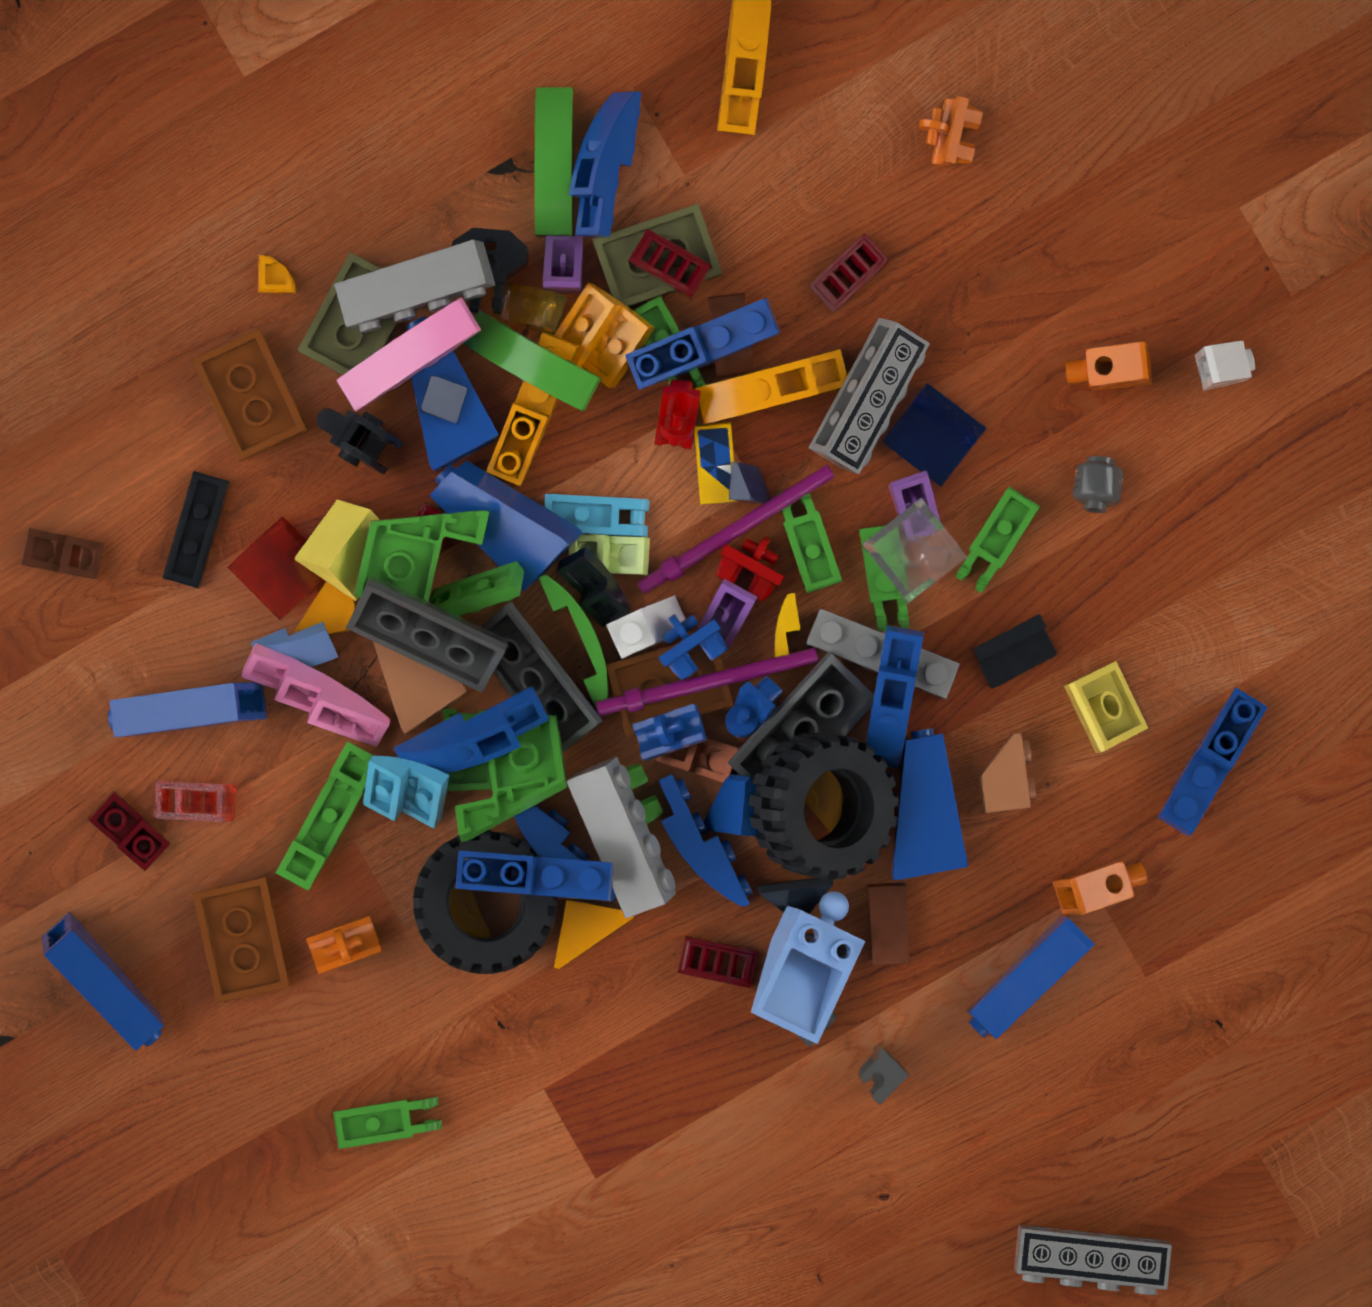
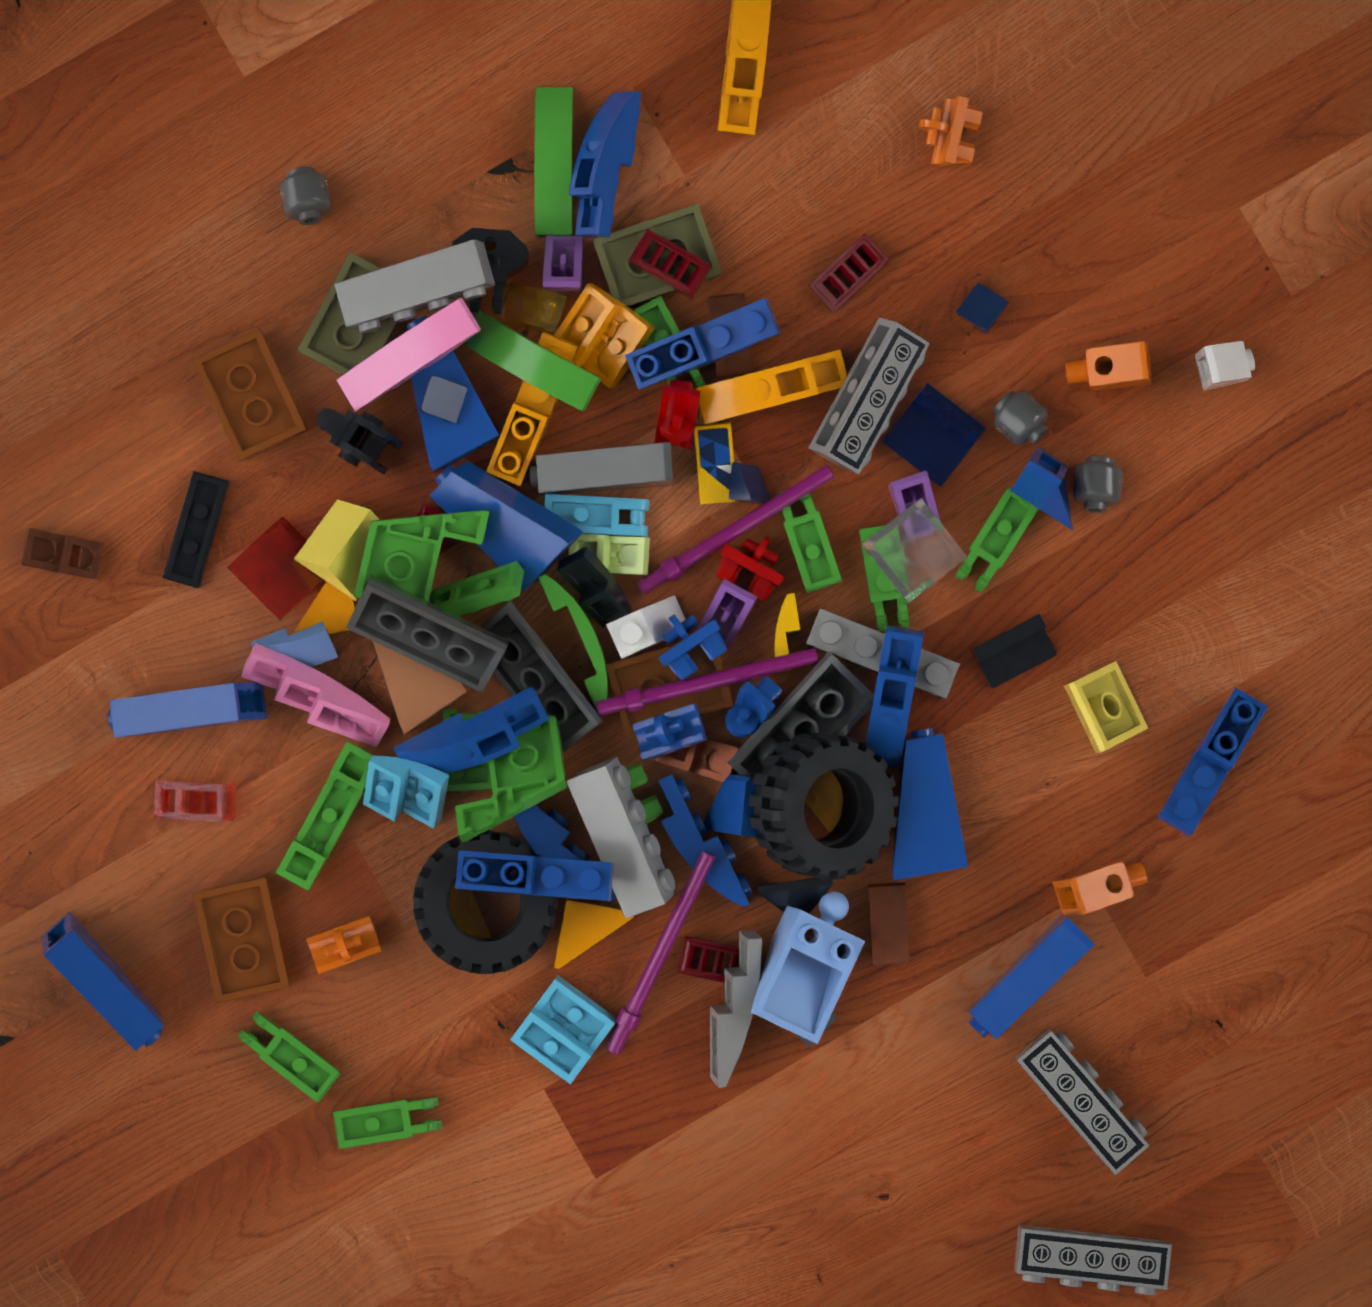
dark red slope [88,791,170,871] -> none
light orange tile [258,255,297,294] -> none
dark grey hinge [859,1044,909,1105] -> none
nougat slope [979,733,1036,813] -> none
none -> bright green hinge [238,1011,342,1103]
none -> dark grey head [280,167,331,225]
none -> medium azure slope [510,975,616,1084]
none -> slope [530,442,674,496]
none -> magenta bar [606,850,716,1055]
none -> light grey slope [710,930,762,1088]
none -> dark blue slope [955,283,1009,334]
none -> dark grey head [993,391,1048,446]
none -> blue slope [1010,447,1073,530]
none -> light grey brick [1014,1029,1149,1175]

